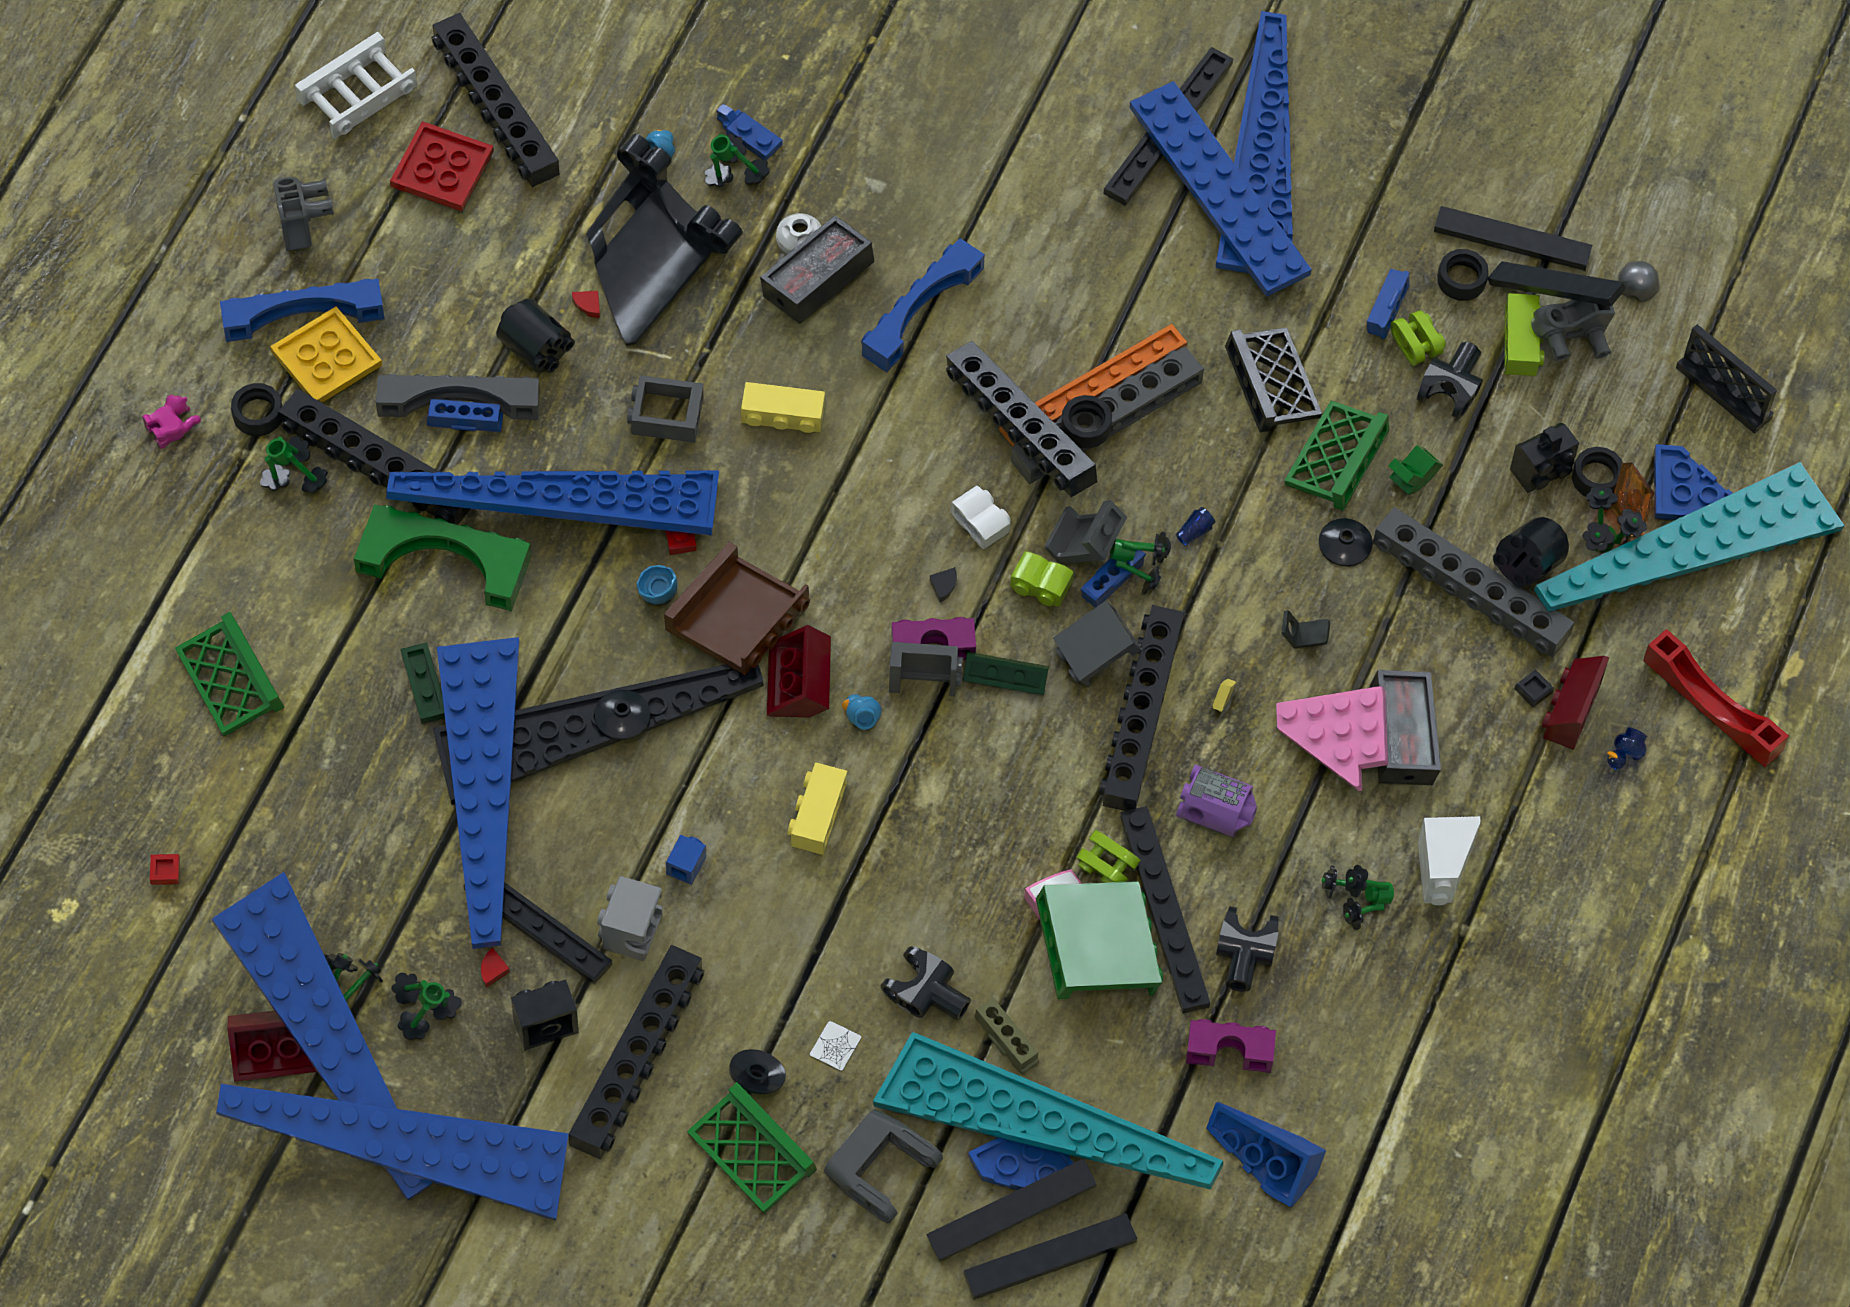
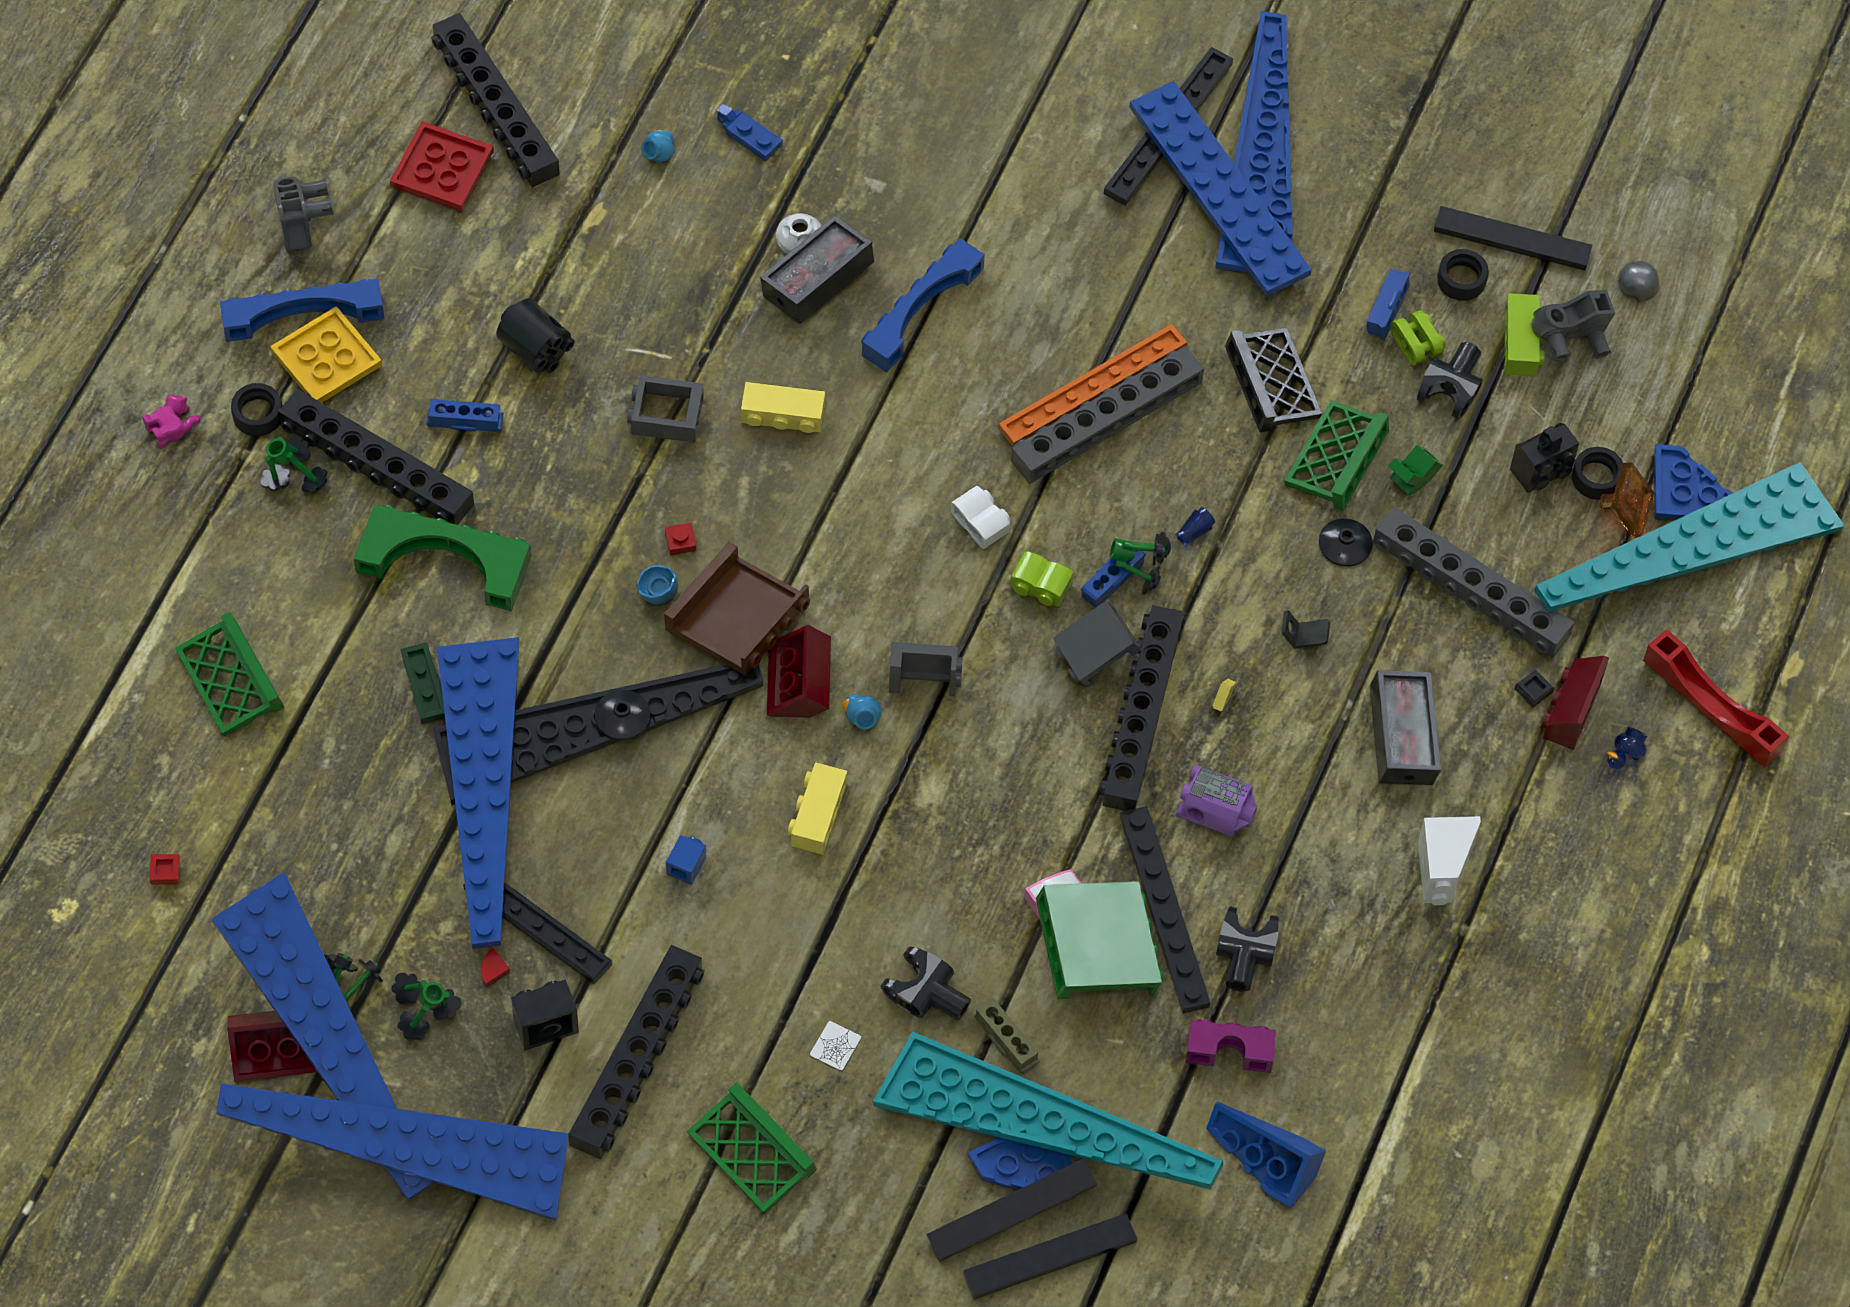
white fence [295,32,417,139] -> none
dark grey arch [376,374,540,420] -> none
blue wing [386,470,719,535] -> none
red tile [572,291,600,318] -> none
black panel [586,134,743,346] -> none
light grey piece [597,876,662,961] -> none
plant [705,134,770,187] -> none
black dish [729,1049,786,1095] -> none
dark grey connector [824,1109,943,1223] -> none
magenta arch [891,617,976,661] -> none
black tile [929,567,957,602] -> none
black brick [946,341,1098,498] -> none
dark green plate [963,652,1049,695] -> none
dark grey panel [1045,500,1127,564] -> none
black tyre [1061,395,1112,449] -> none
lime brick [1076,830,1141,883] -> none
bright pink wing [1276,686,1388,791] -> none
plant [1321,865,1394,930] -> none
black tile [1488,261,1626,306] -> none
black cylinder [1493,517,1569,587] -> none
black plant [1582,486,1647,552] -> none
black fence [1676,324,1777,434] -> none

